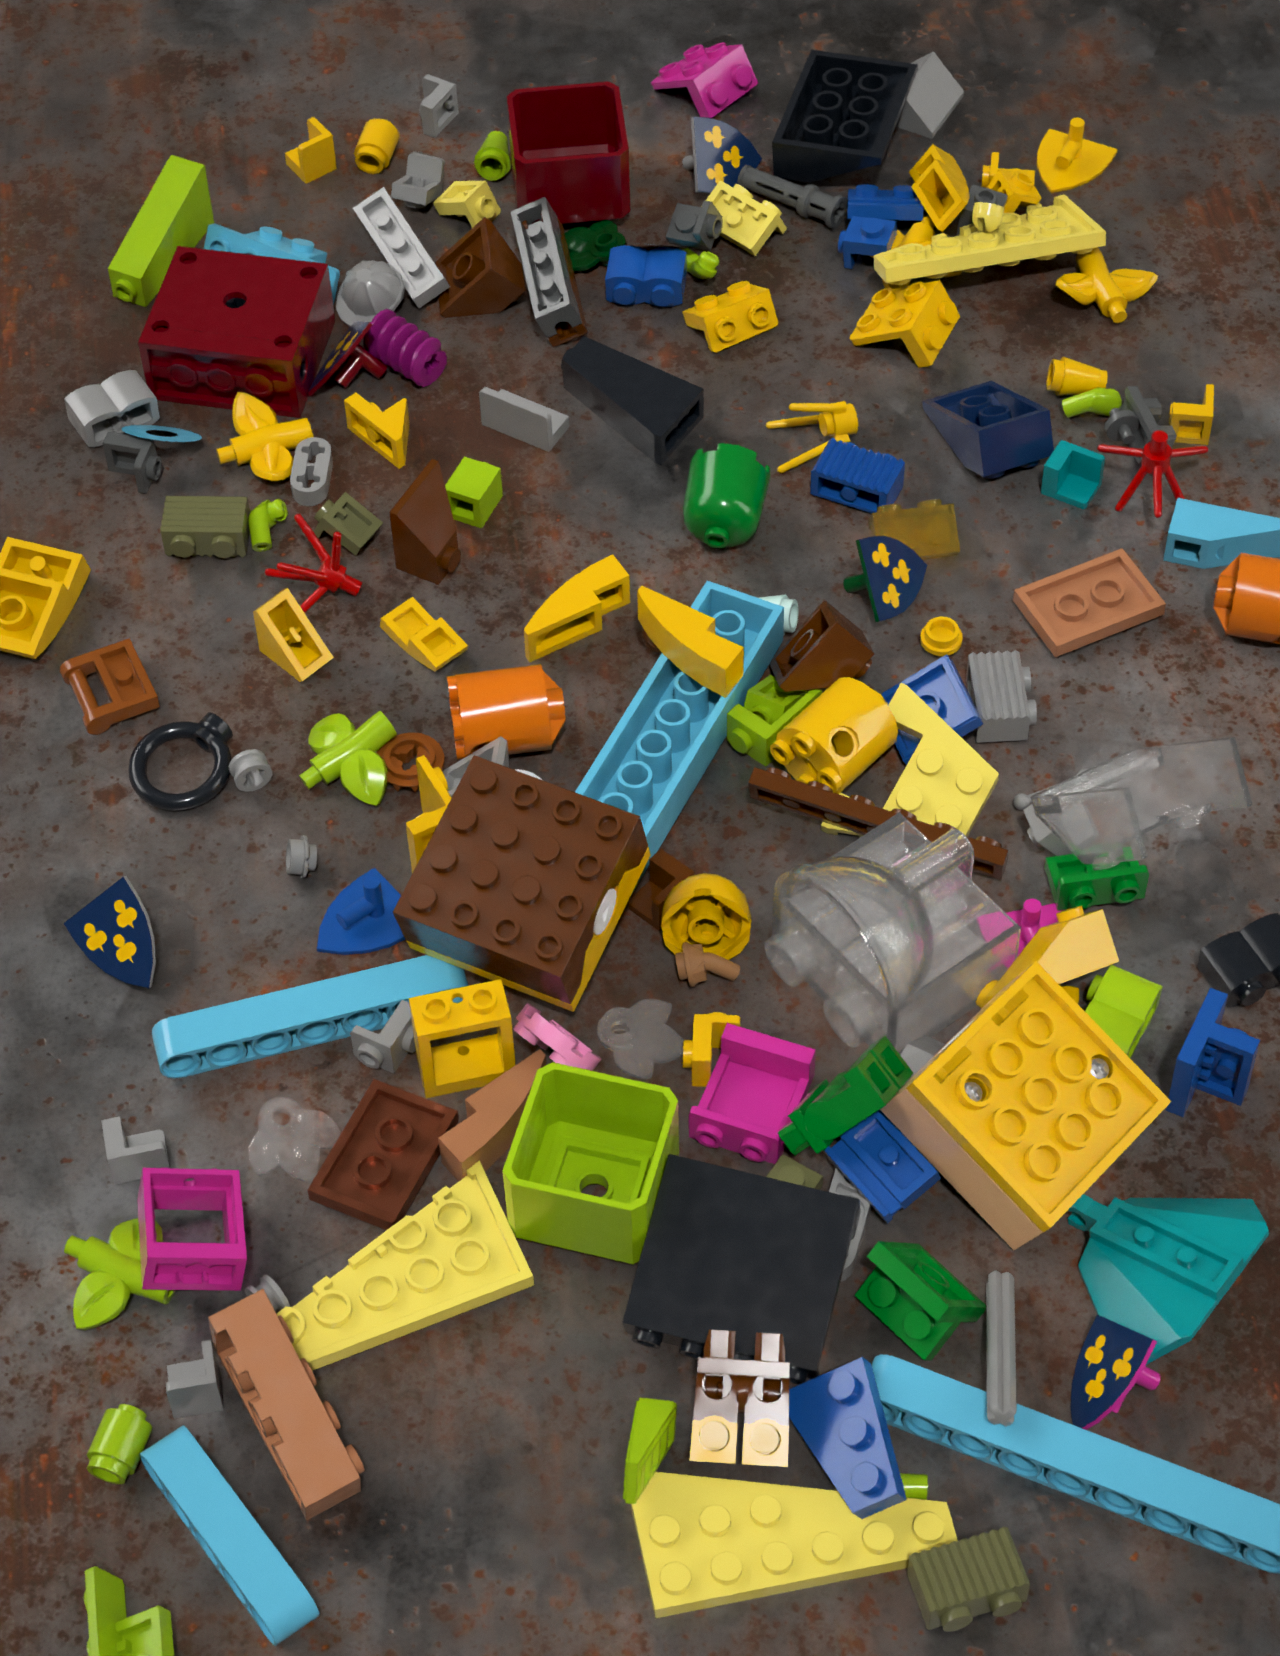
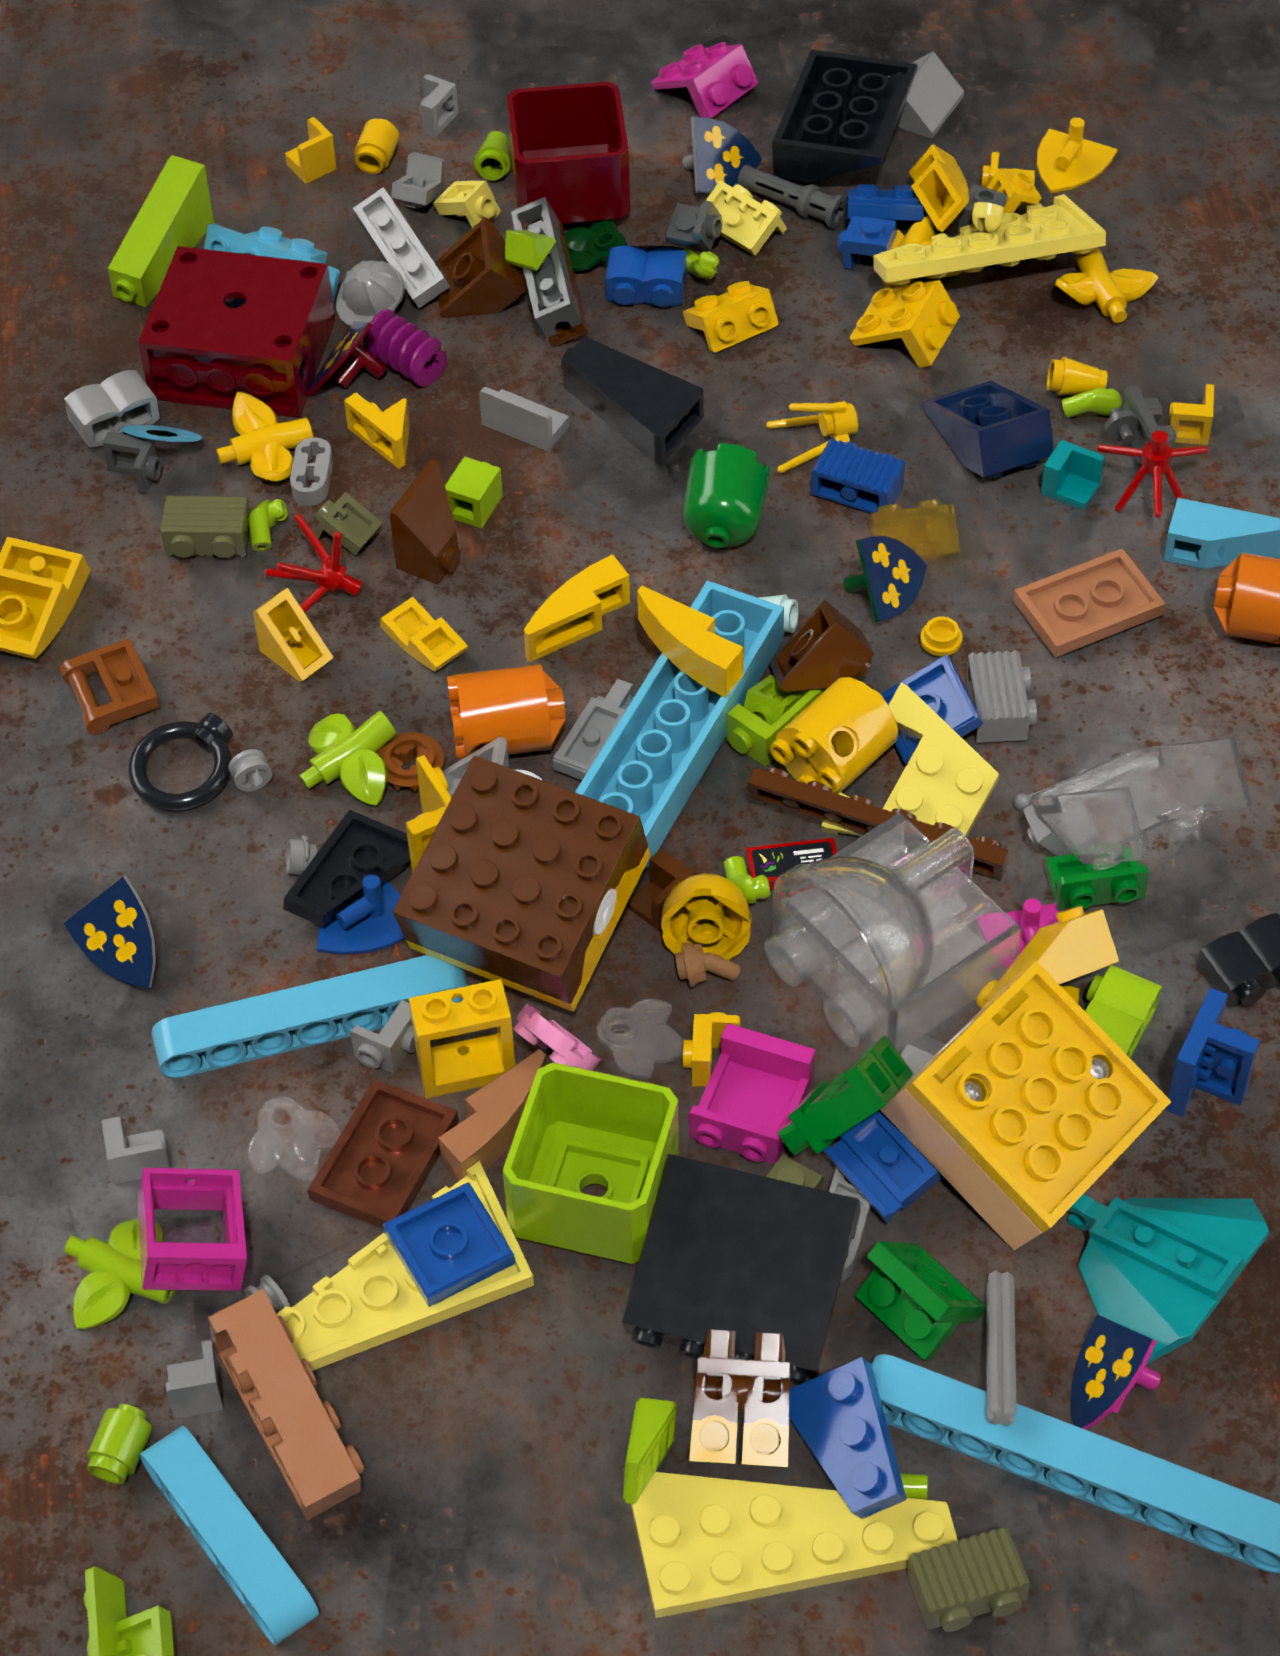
none -> black wing [284,809,411,927]
none -> blue tile [383,1182,515,1307]
none -> lime slope [505,230,556,271]
none -> light grey hinge [552,678,634,780]
none -> lime arm [723,856,771,904]
none -> black tile [746,838,841,890]

